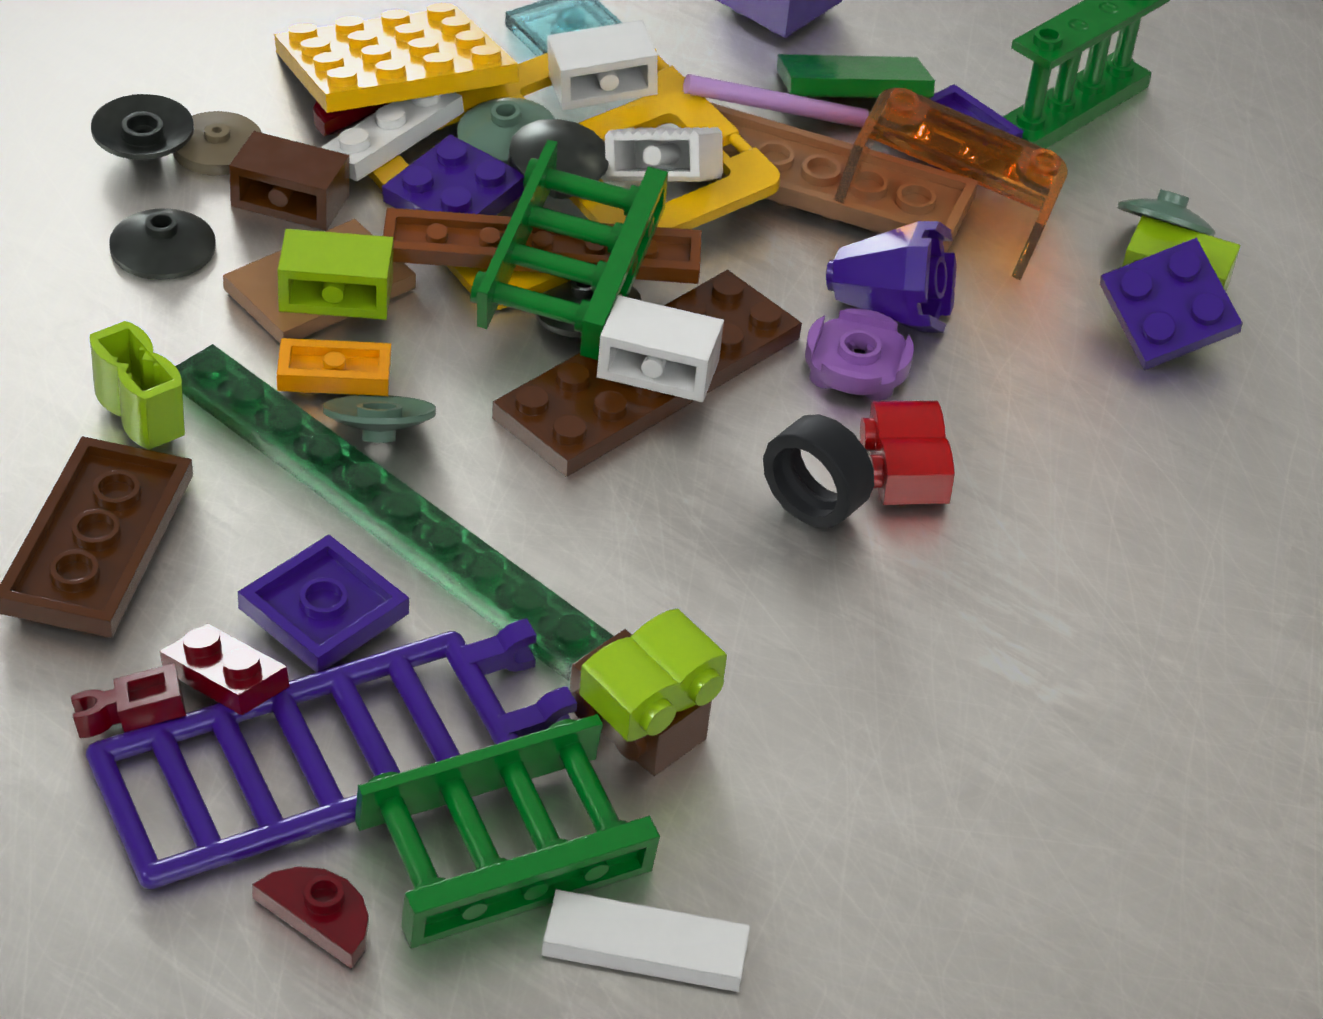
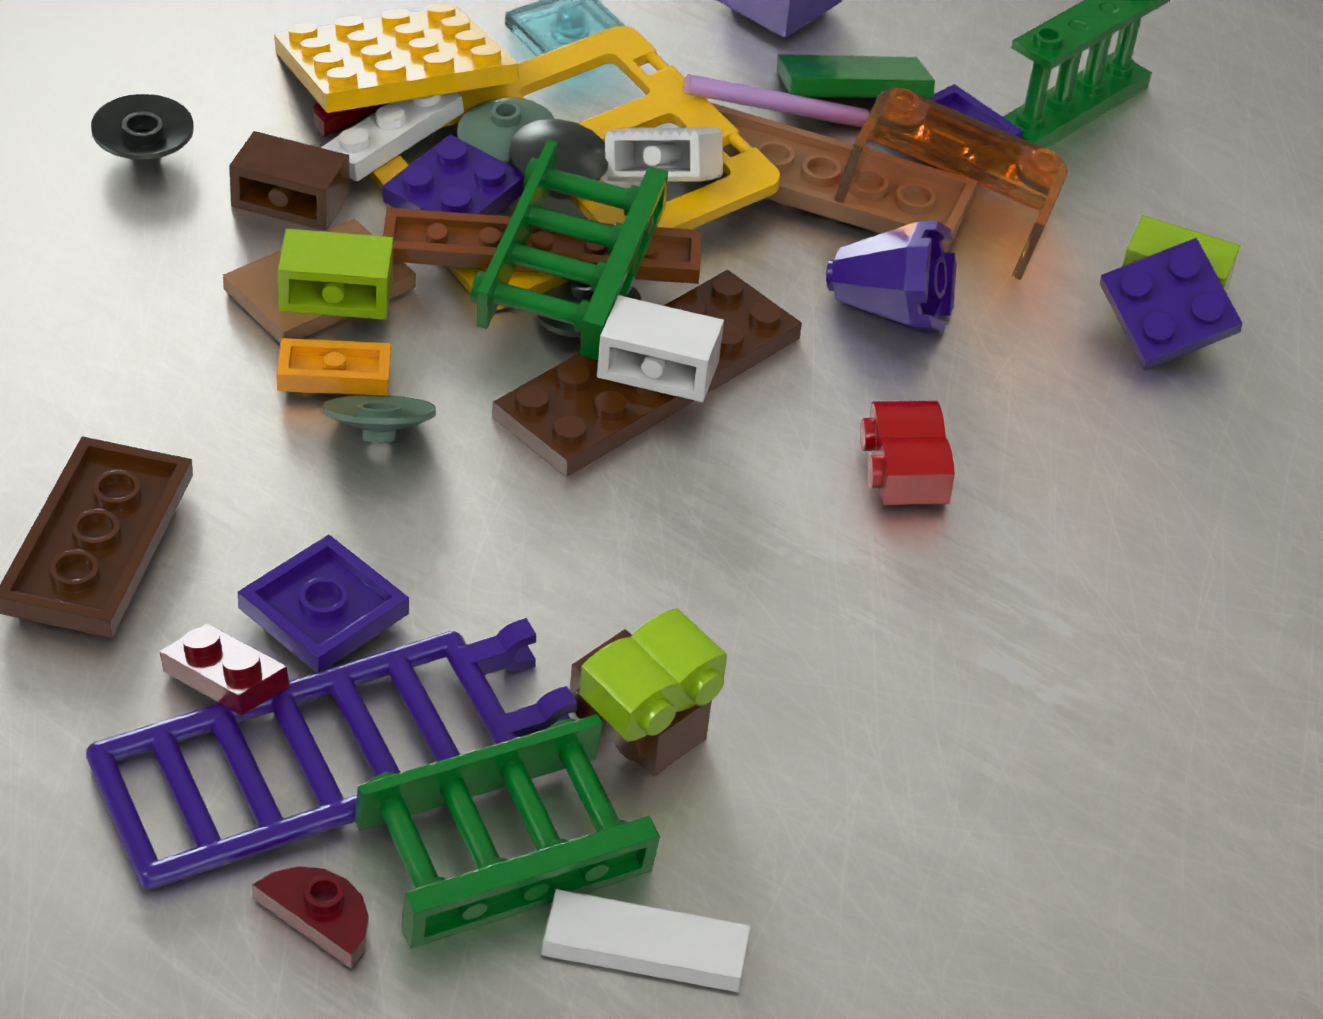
dark red plate [71,663,186,738] -> none
lime brick [90,321,185,450] -> none
pearl dark grey dish [109,209,216,280] -> none
dark tan piece [173,111,262,176] -> none
clear green plate [175,344,613,682] -> none
white brick [547,20,658,110] -> none
black tyre [763,414,874,528] -> none
medium lavender plate [805,308,914,401] -> none
sand green dish [1117,189,1216,237] -> none

